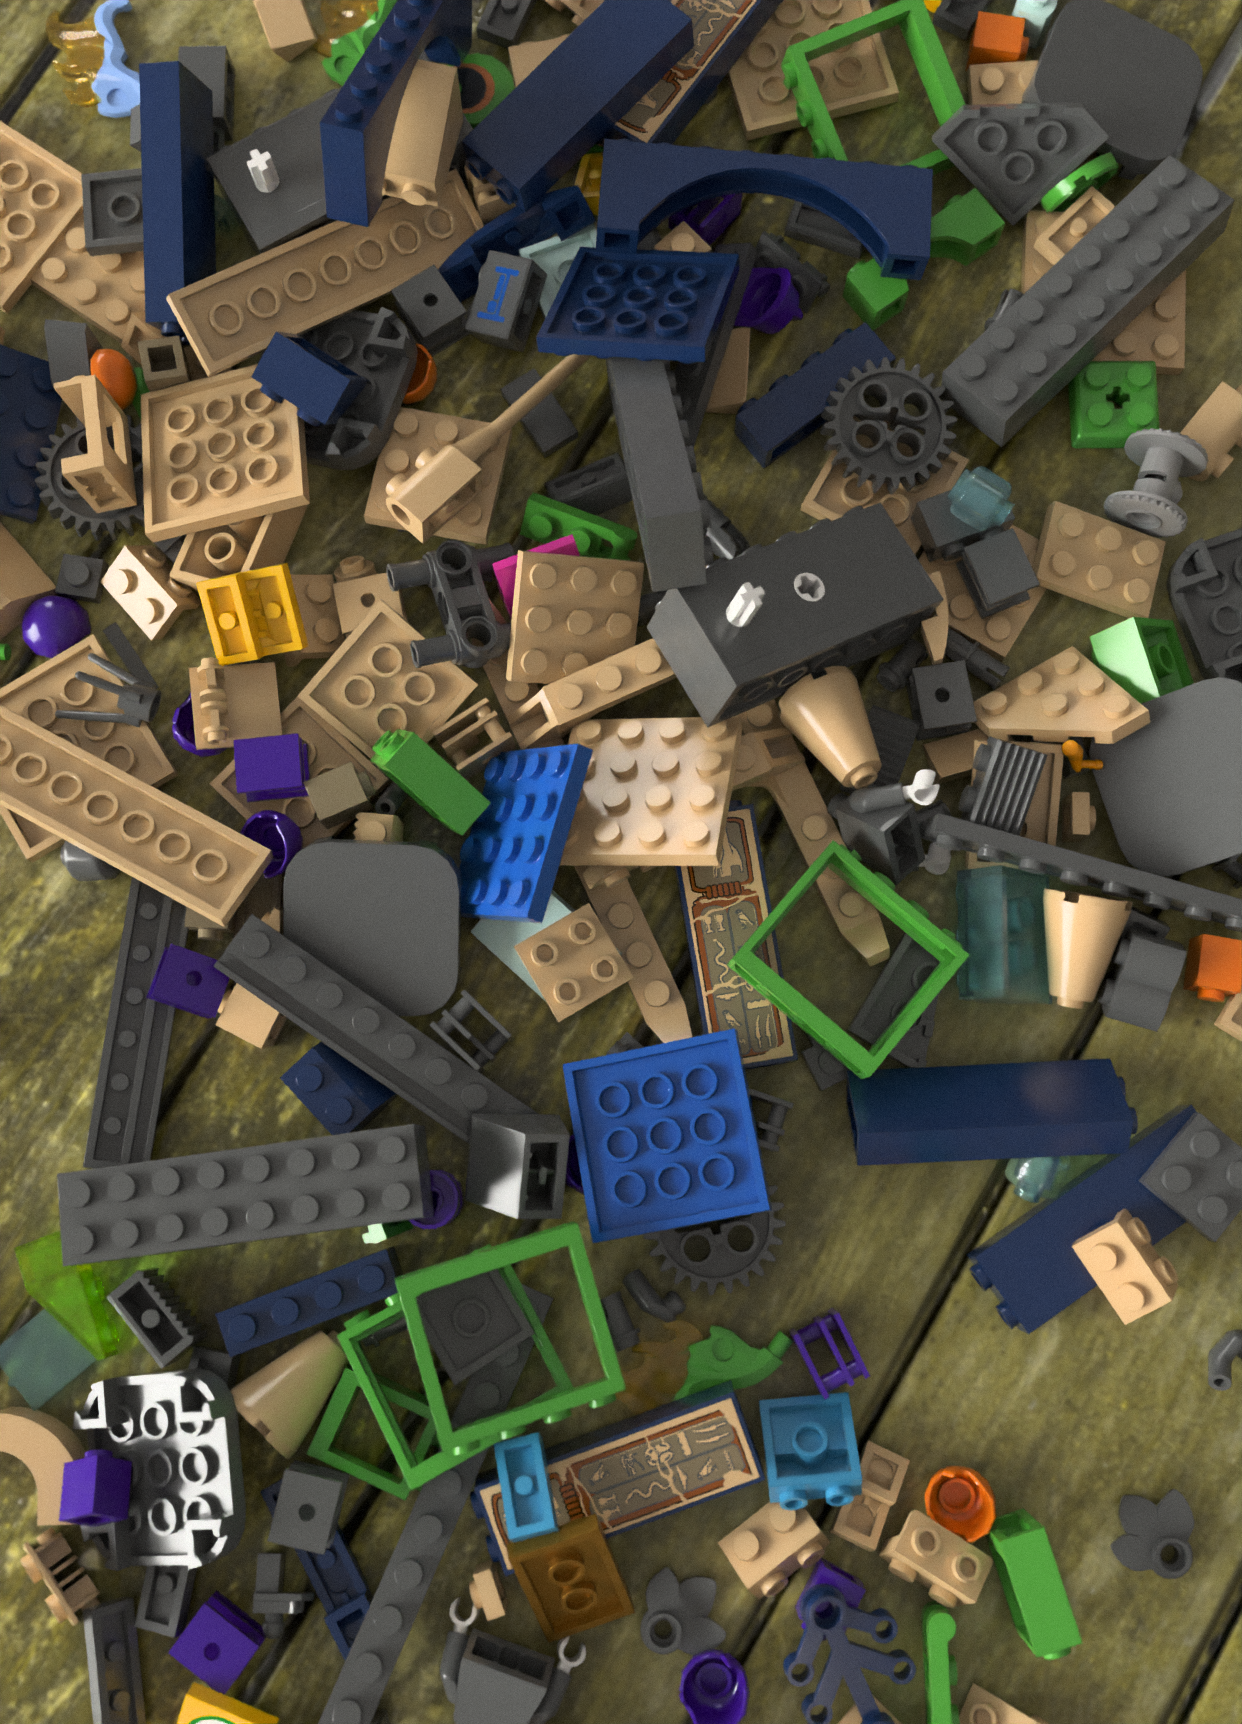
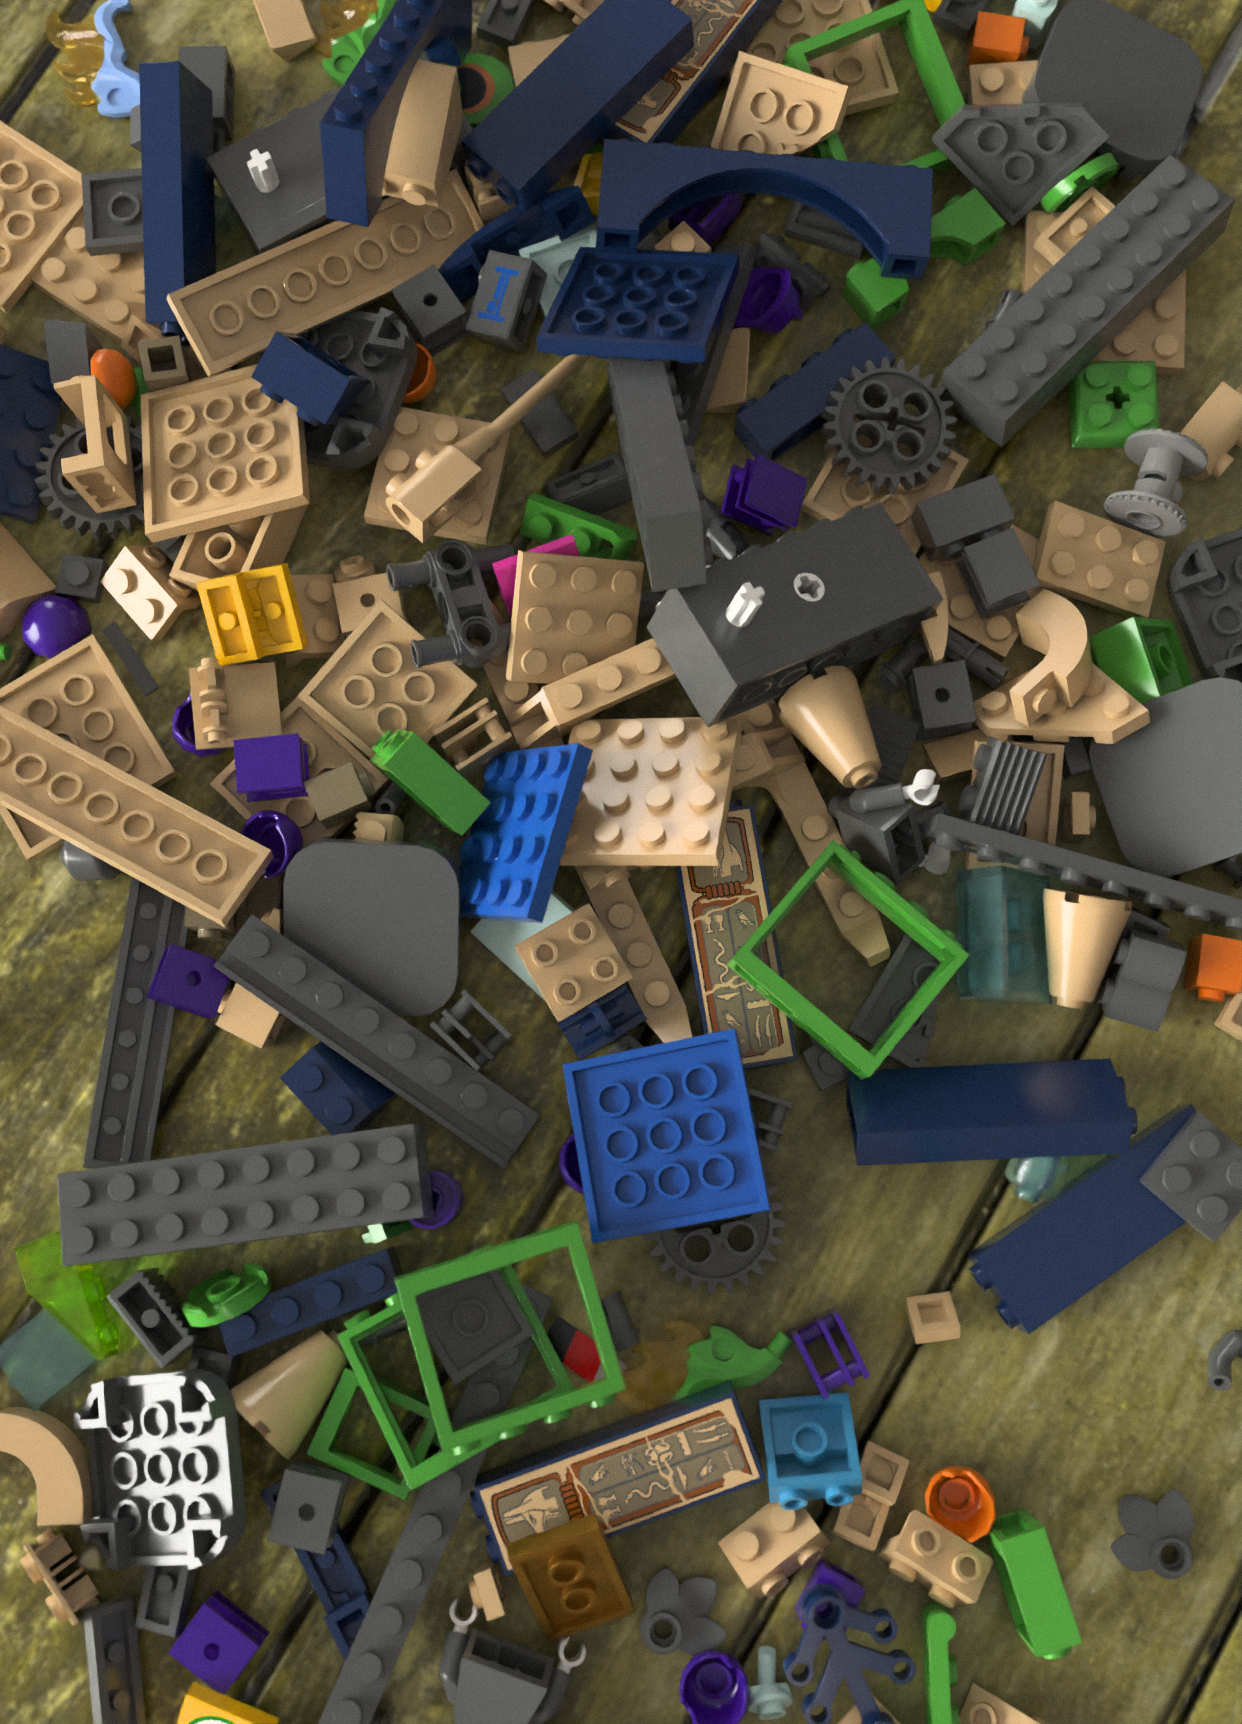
dark grey plant [55,653,161,728] -> none
dark purple brick [59,1450,132,1527] -> none
dark grey piece [252,1552,314,1640] -> none
dark grey slope [465,1114,570,1219] -> none
dark azure plate [494,1432,559,1543] -> none
dark grey arm [622,1269,686,1323] -> none
clear light blue head [947,466,1015,531] -> none
light orange piece [1061,740,1103,773] -> none
tan bracket [1072,1208,1178,1325] -> none
none -> bright green tile [181,1263,272,1328]
none -> sticker [547,1317,627,1382]
none -> dark blue hips [557,983,647,1061]
none -> tan plate [711,51,853,156]
none -> dark purple piece [721,454,808,536]
none -> light aqua plate [748,1646,793,1720]
none -> tan plate [906,1291,960,1344]
none -> tan arch [1009,588,1092,727]

